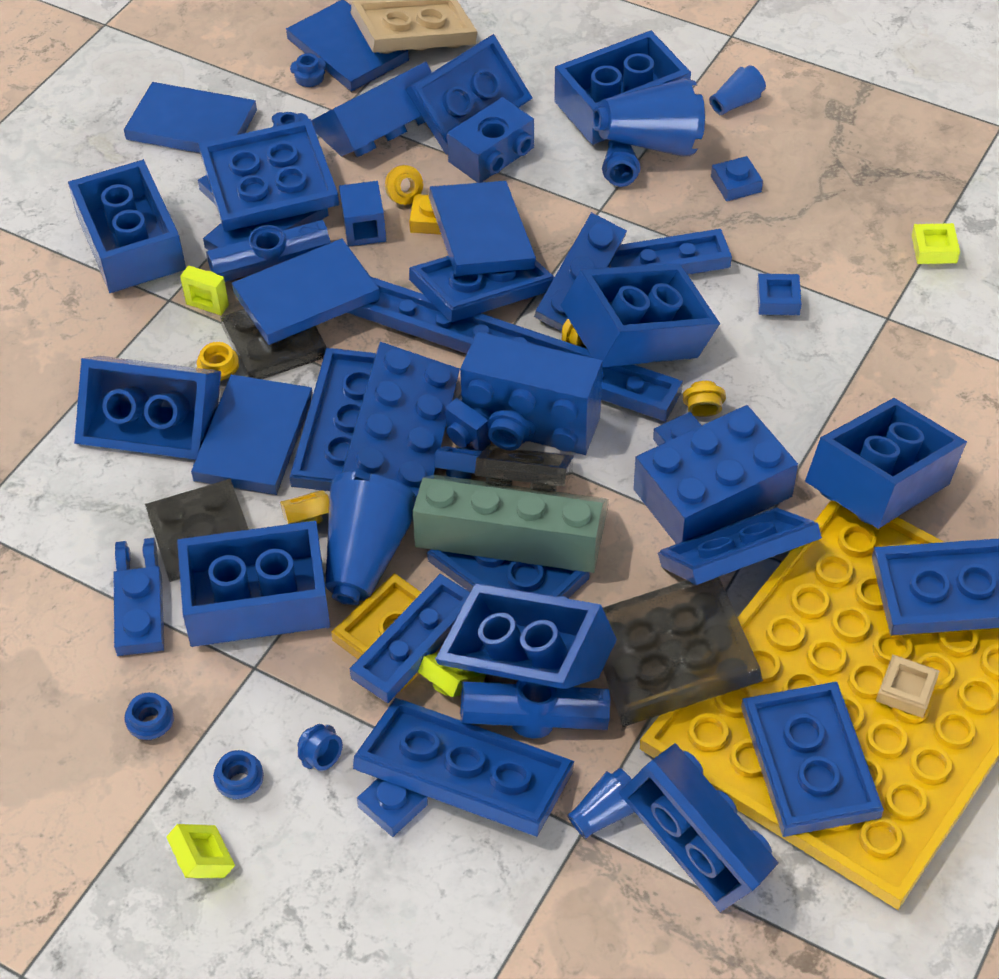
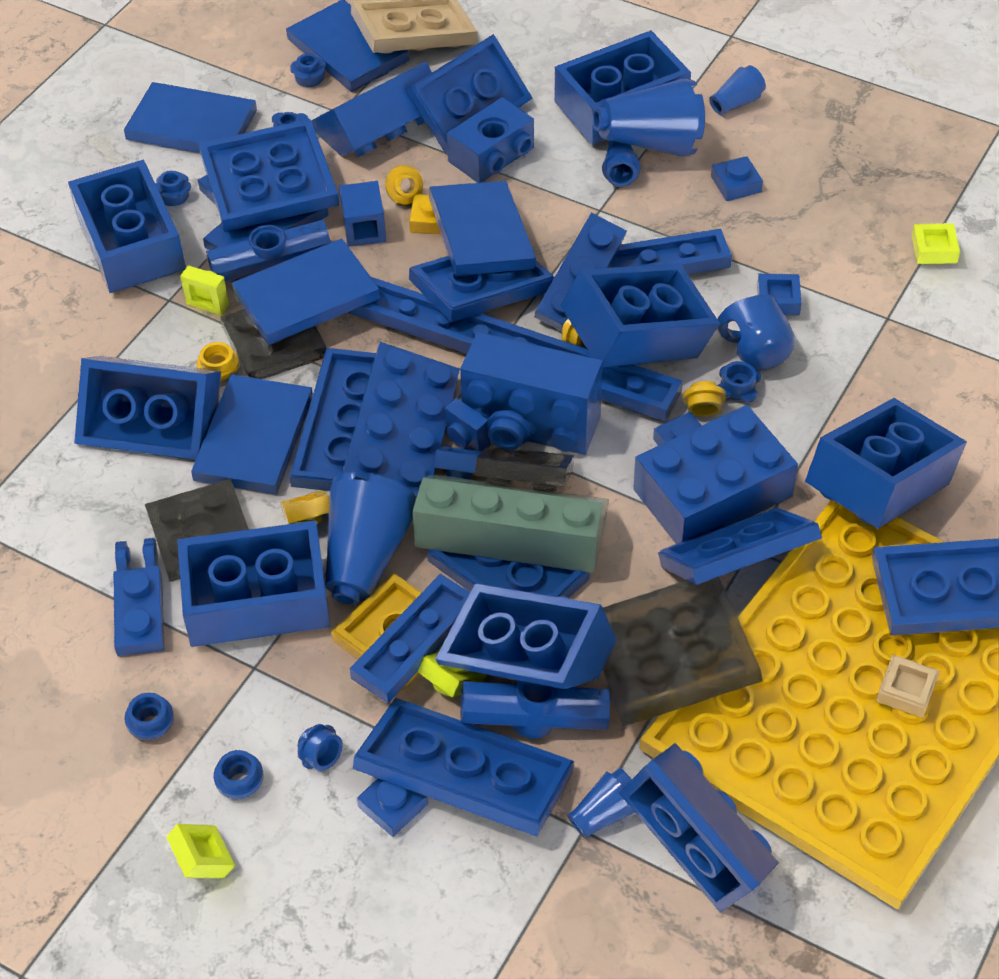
blue tile [741,681,884,837] -> none
none -> blue plate [155,170,191,206]
none -> blue helmet [717,295,795,370]
none -> blue plate [717,361,761,403]

